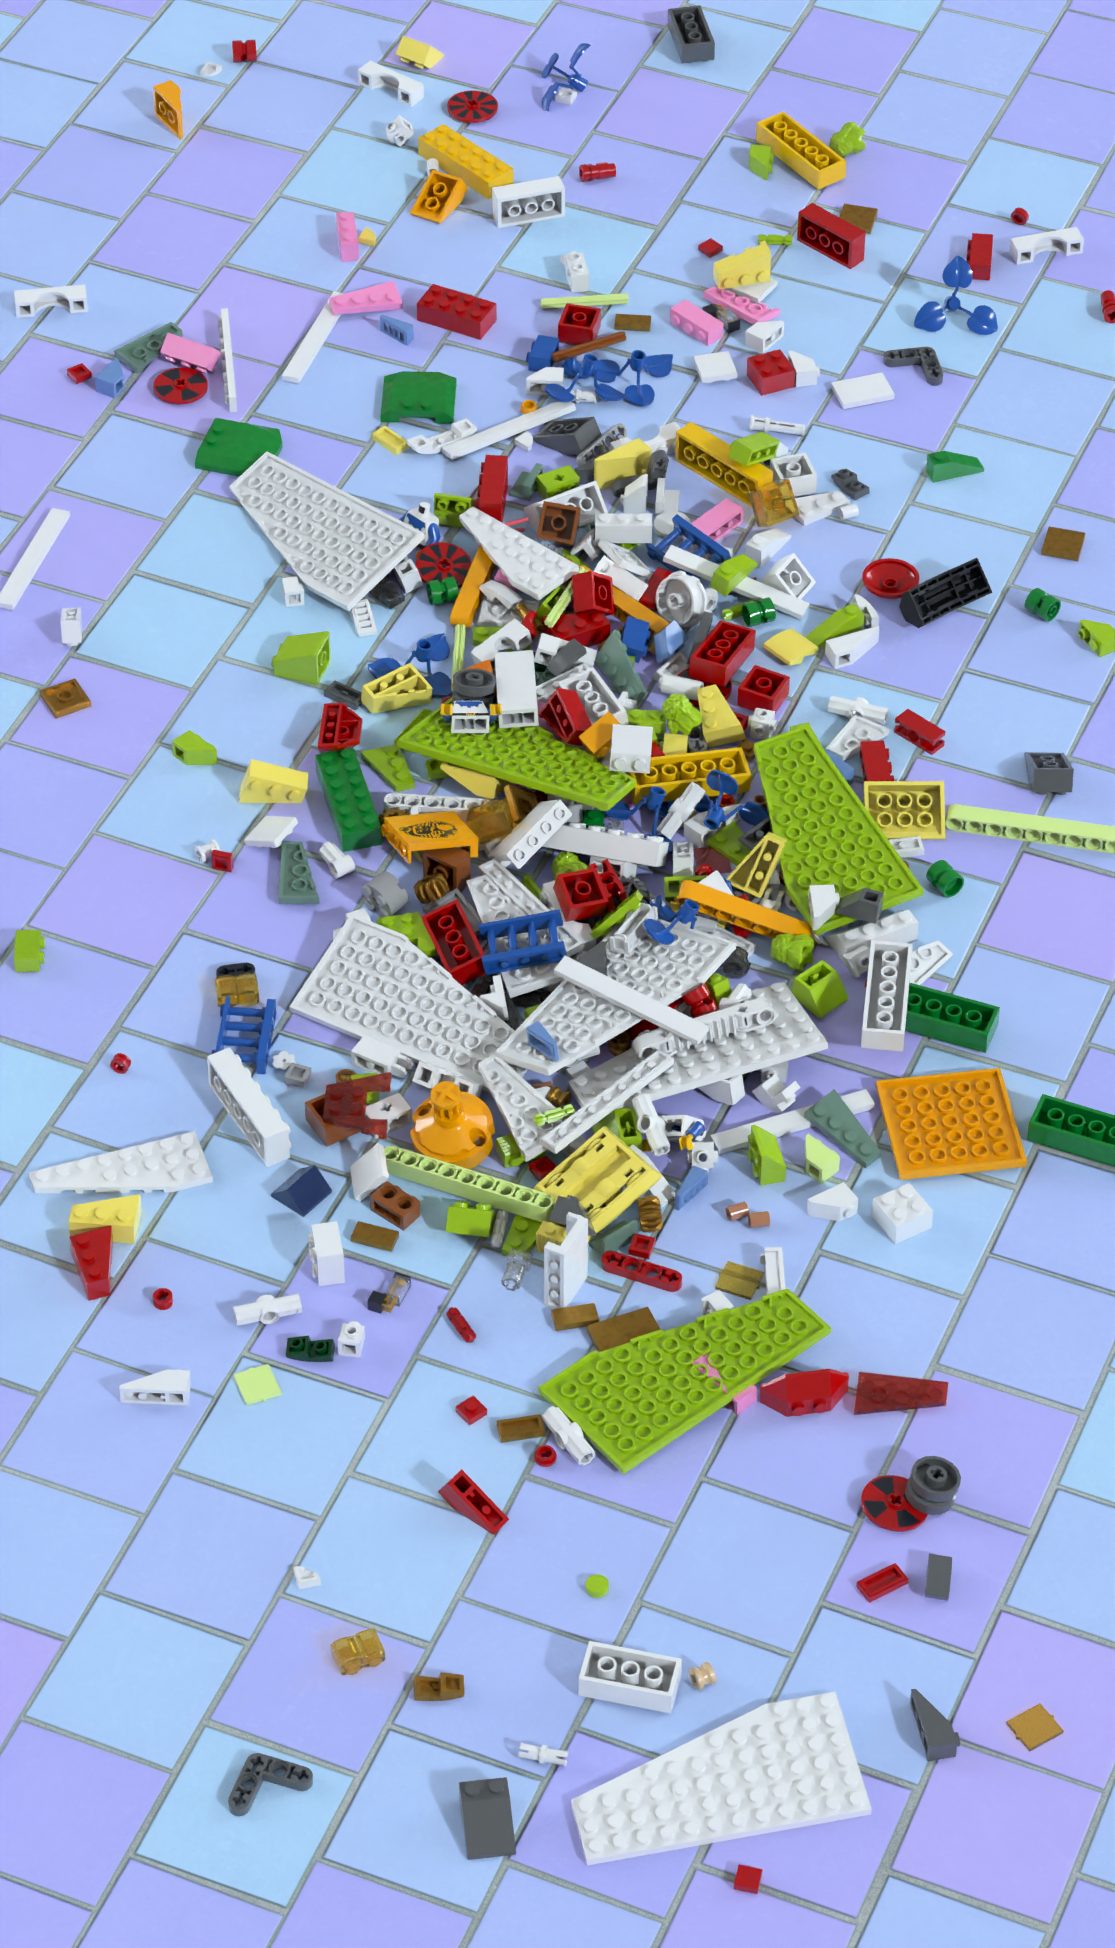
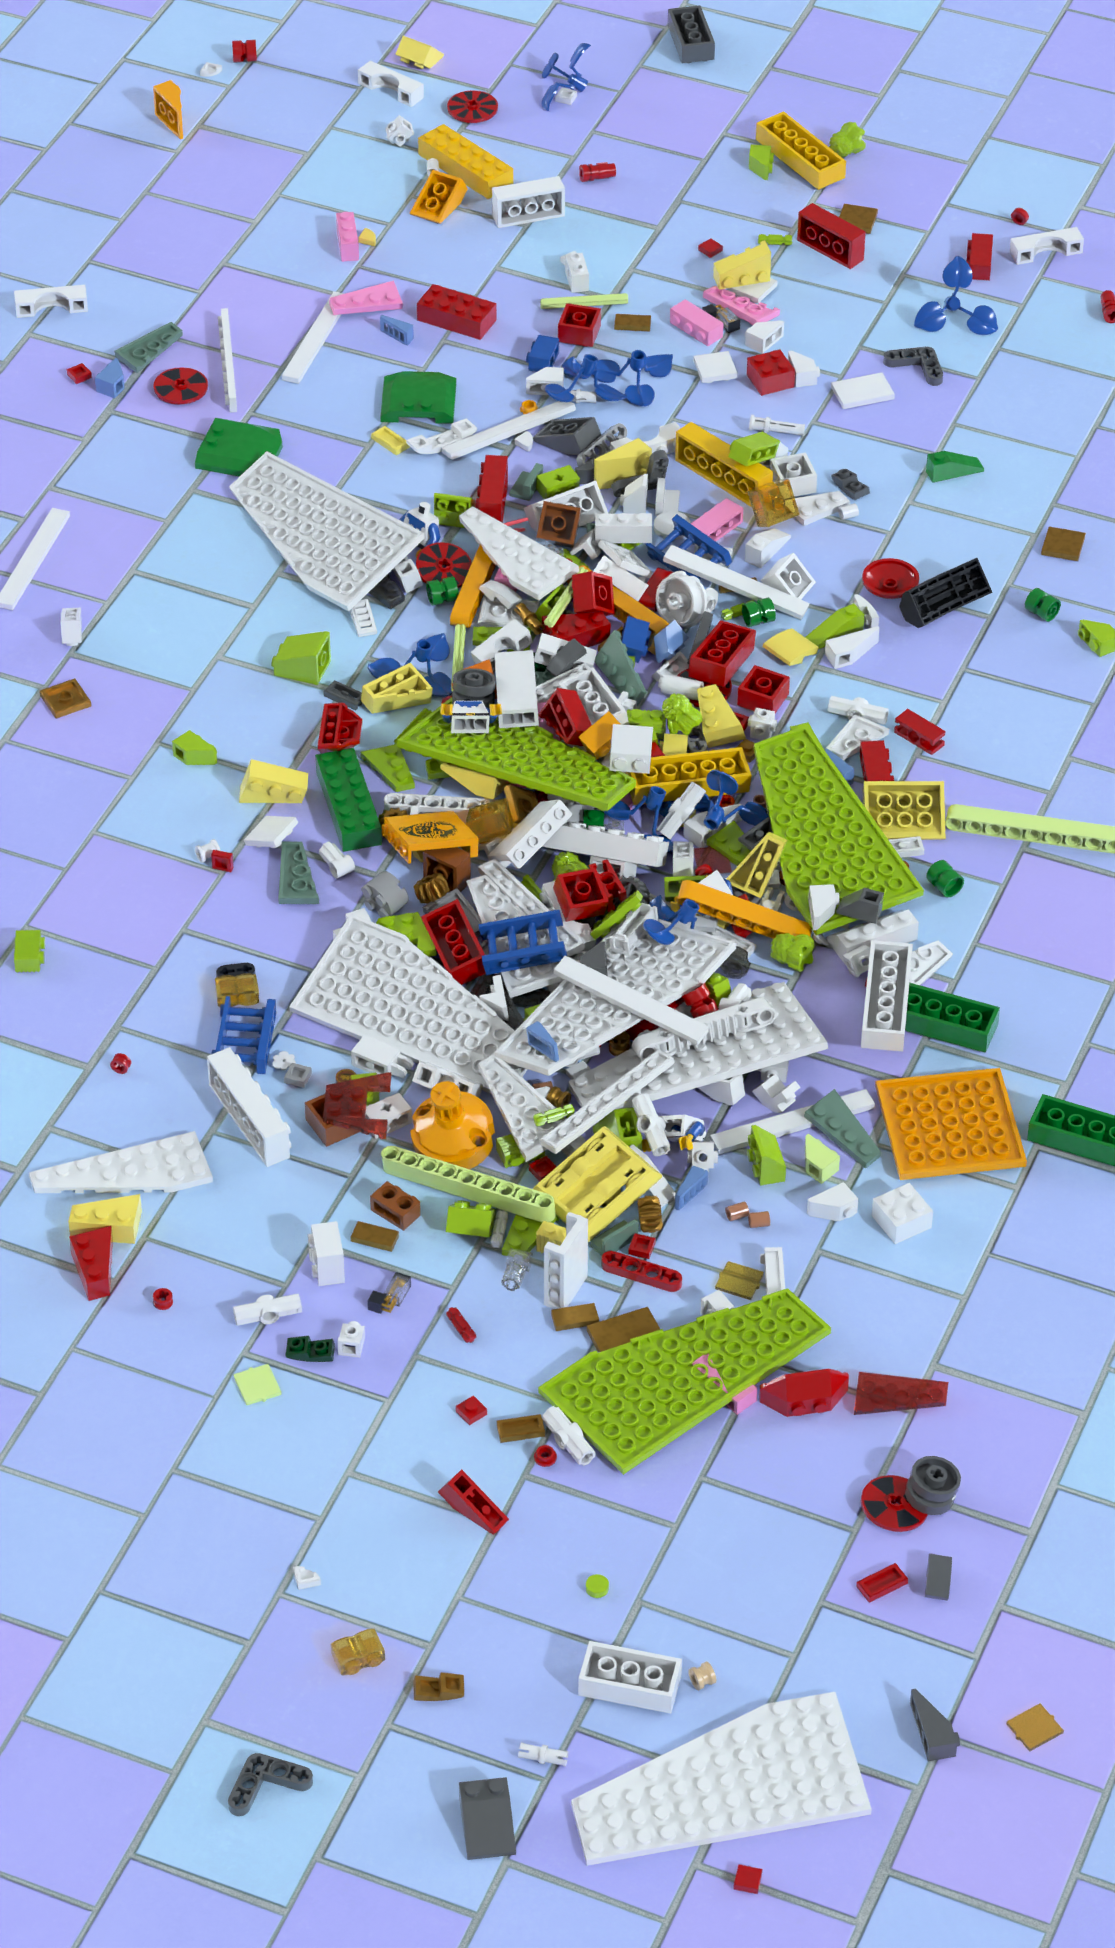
white slope [119,1369,191,1406] -> none
bright pink brick [160,333,221,373] -> none
dark blue slope [271,1165,332,1217] -> none
white brick [282,576,305,607] -> none
white tile [350,1143,389,1202] -> none
red arm [521,610,537,639] -> none
dark grey slope [549,1195,596,1237] -> none
dark orange axle [551,332,626,362] -> none
lime slope [710,554,758,597] -> none
lime slope [791,960,848,1019] -> none
dark grey slope [1024,752,1074,795] -> none

